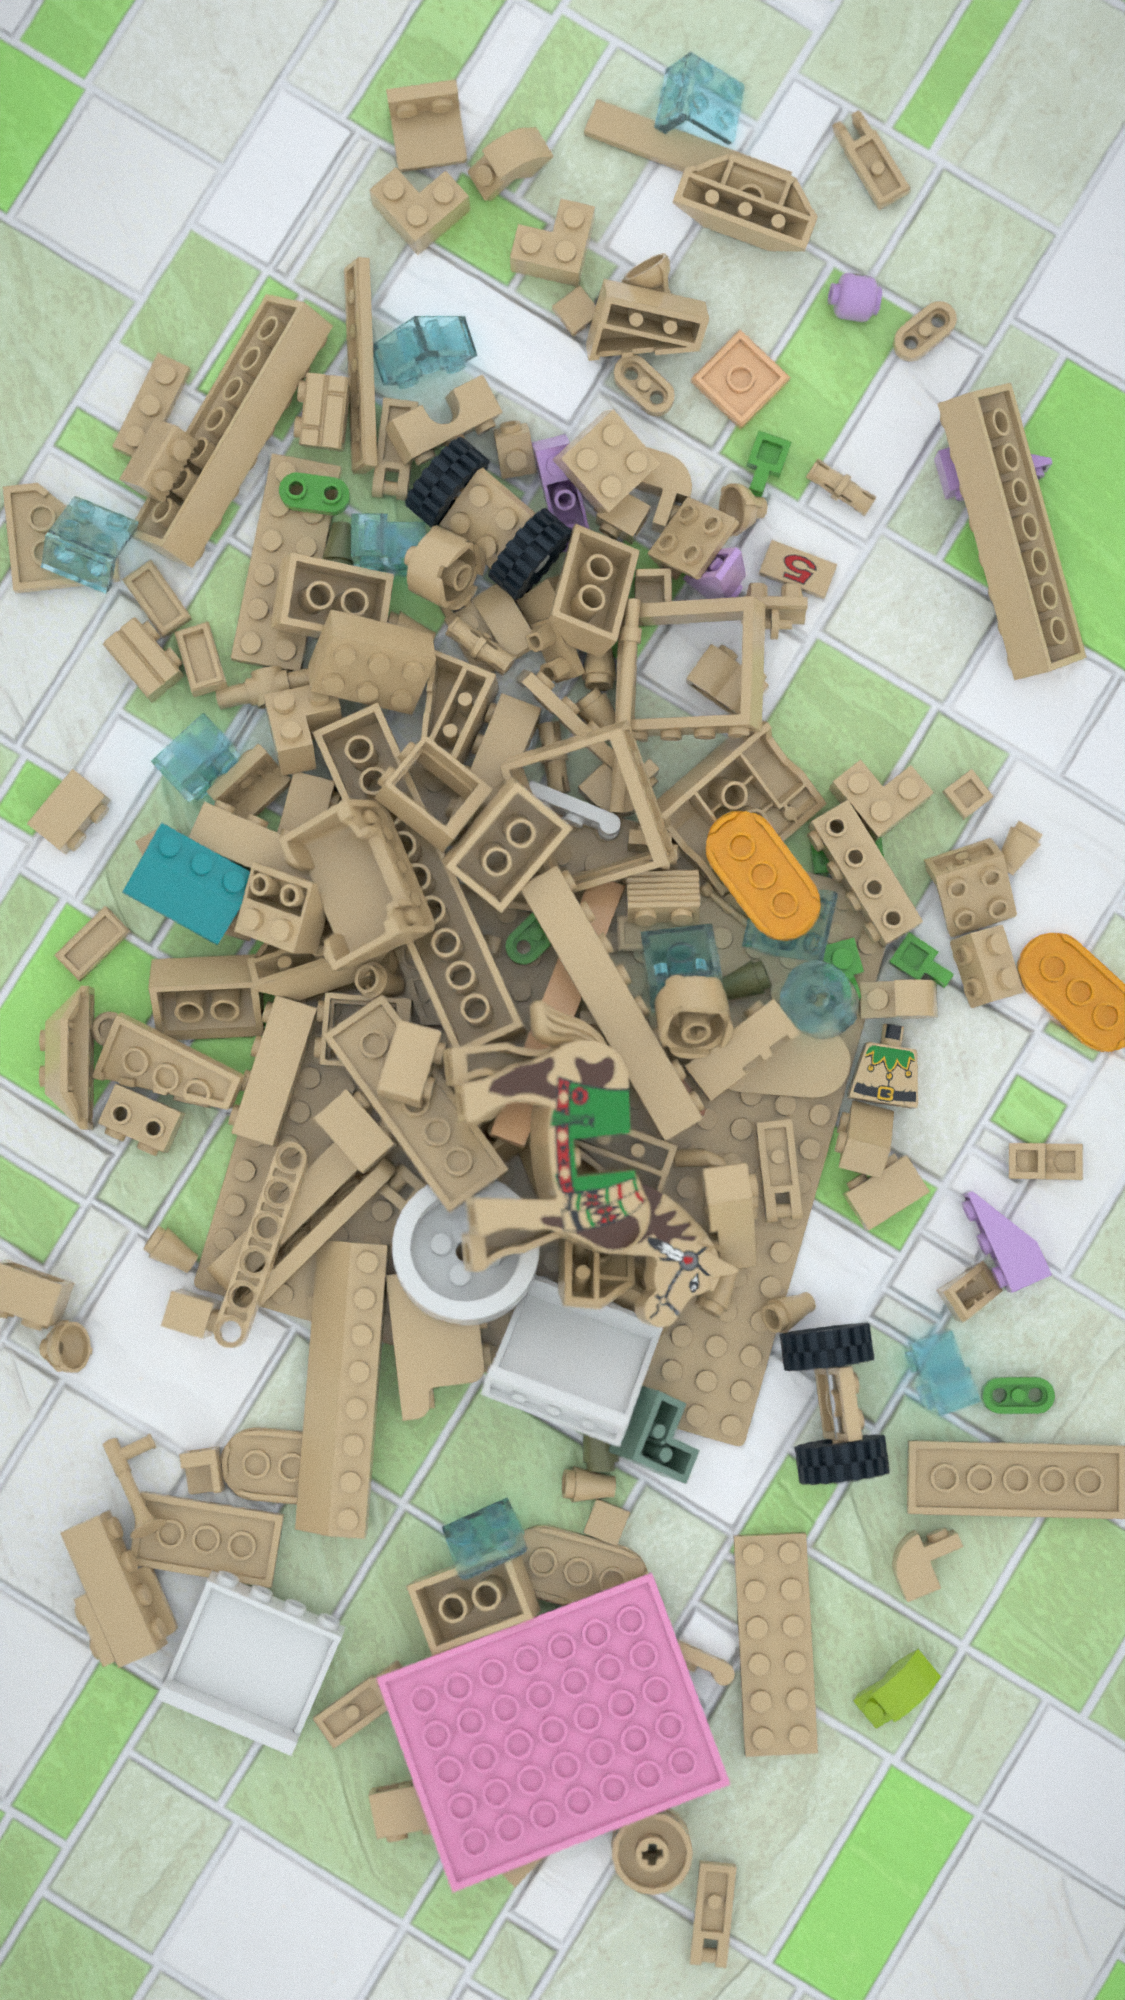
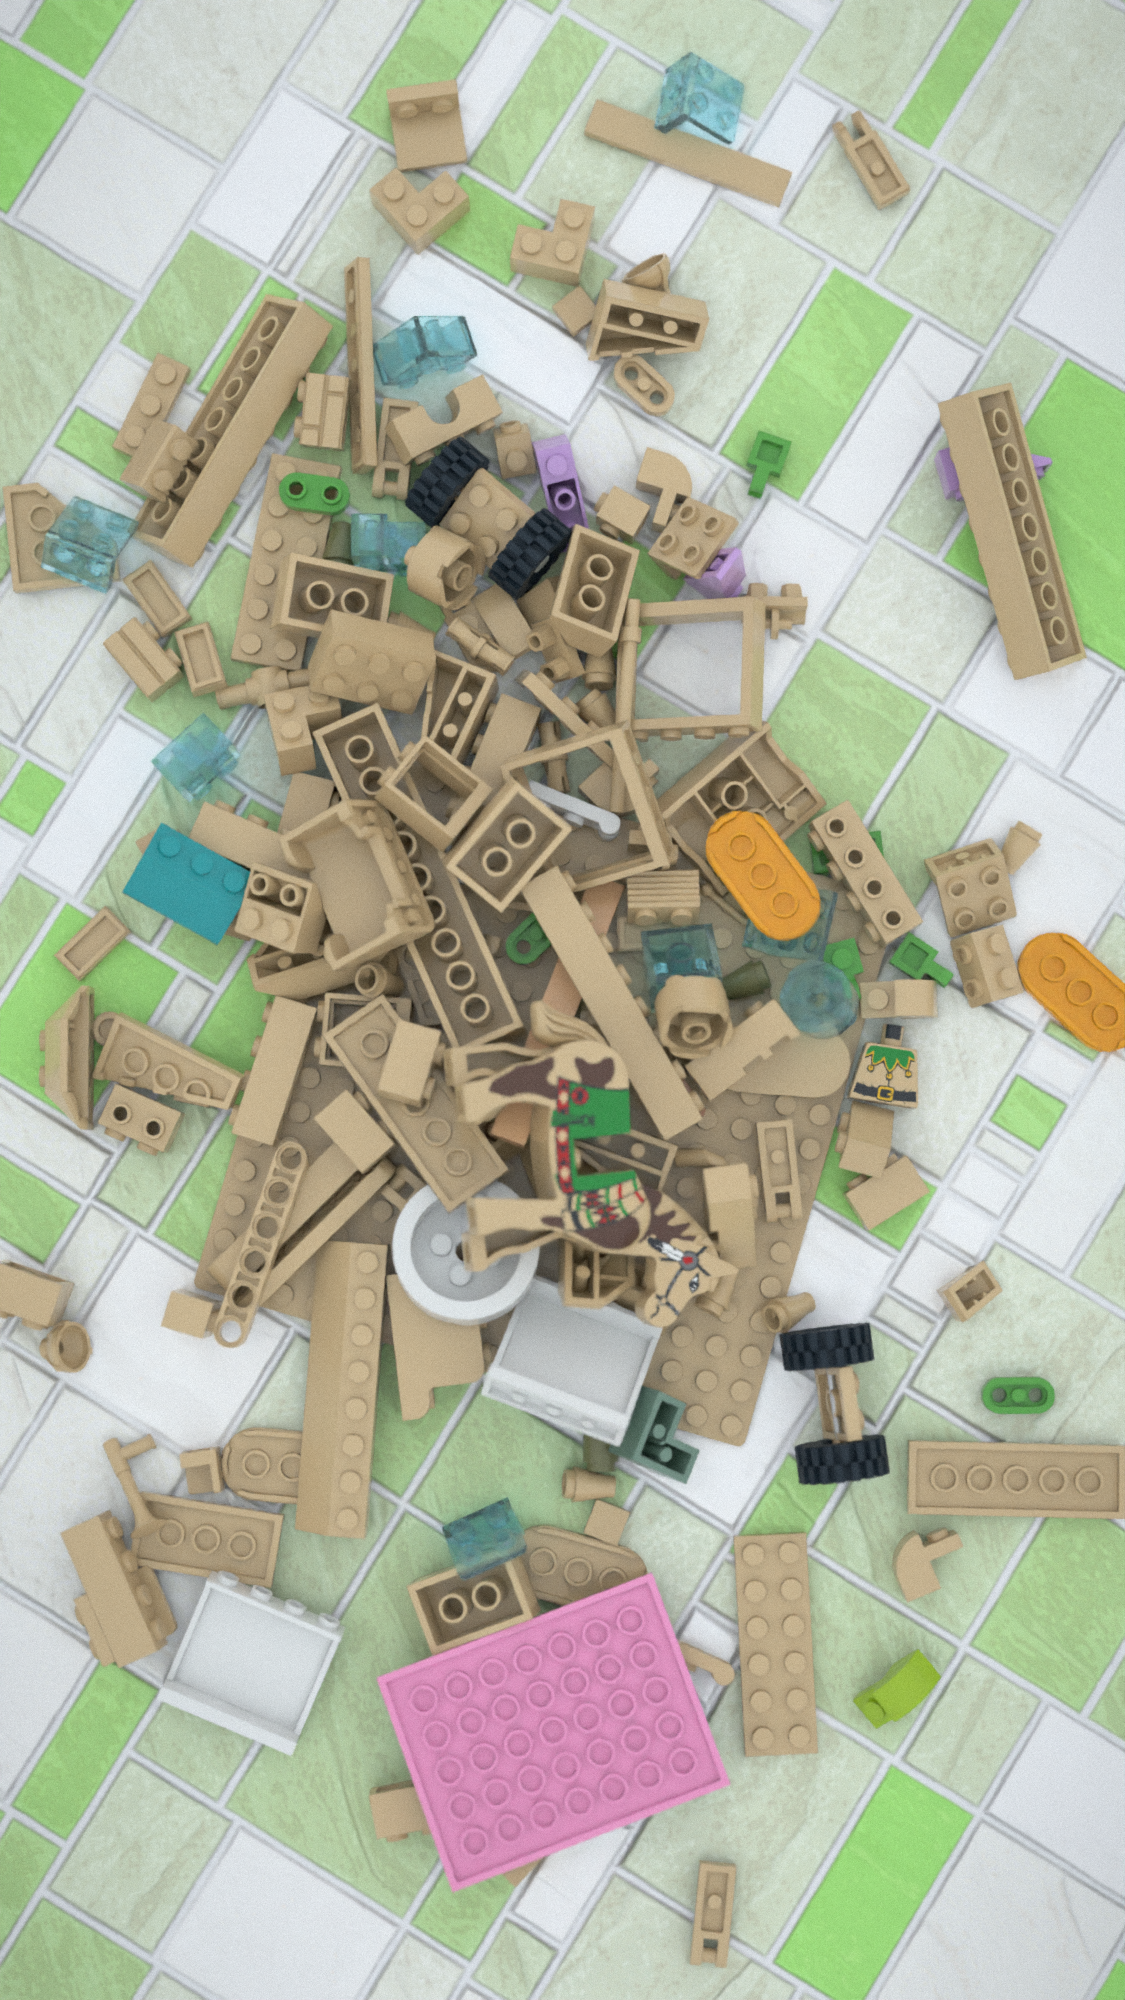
tan brick [27,768,111,854] -> none
tan cone [143,1225,199,1273] -> none
tan slope [149,954,265,1040] -> none
tan bracket [206,743,291,819] -> none
tan hinge [313,1660,402,1749] -> none
tan brick [467,127,554,201] -> none
tan brick [552,409,660,513] -> none
tan wheel [611,1808,693,1895] -> none
tan panel [635,568,672,603] -> none
tan wedge [672,153,818,252] -> none
tan brick [686,644,769,715] -> none
light nougat tile [691,330,790,430] -> none
tan piece [719,483,767,536] -> none
tan tile [758,540,838,599] -> none
tan pin [806,458,877,516] -> none
lavender head [828,273,882,322] -> none
tan brick [829,759,934,842] -> none
tan plate [893,301,957,362] -> none
clear light blue brick [905,1329,981,1416] -> none
tan plate [942,769,994,820] -> none
lavender slope [961,1191,1052,1293] -> none
tan slope [1009,1143,1083,1180] -> none

